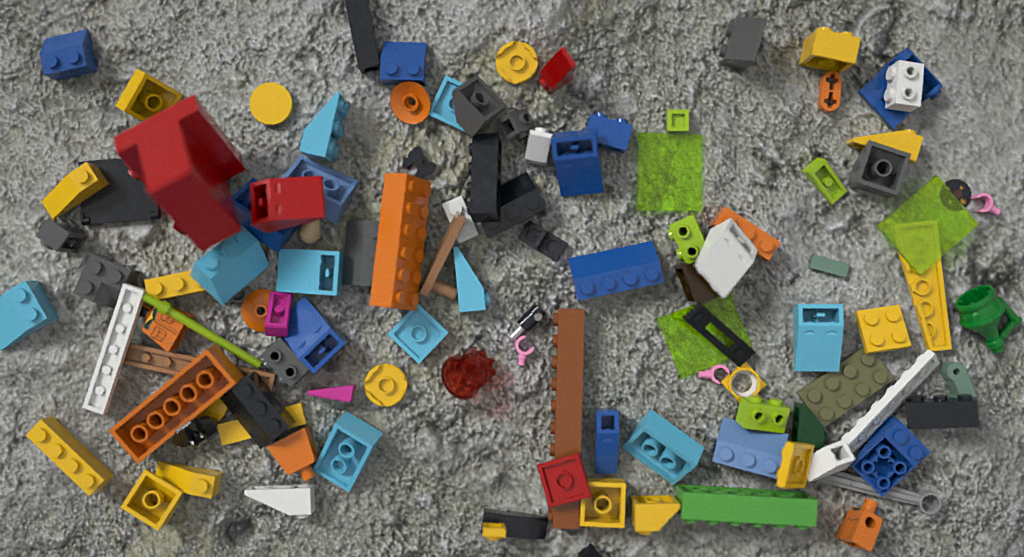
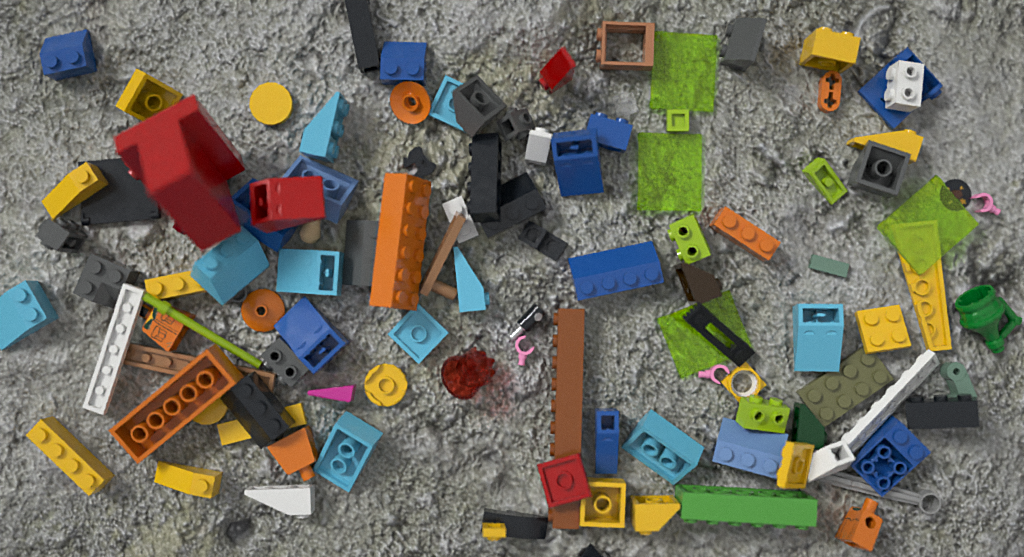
yellow slope [120,469,183,531] -> none
black piece [172,416,218,447] -> none
dark pink slope [265,291,293,337] -> none
yellow tile [495,41,538,85] -> none
white slope [694,218,758,298] -> none
none -> nougat window [596,21,655,71]
none -> clear neon green piece [649,31,717,113]

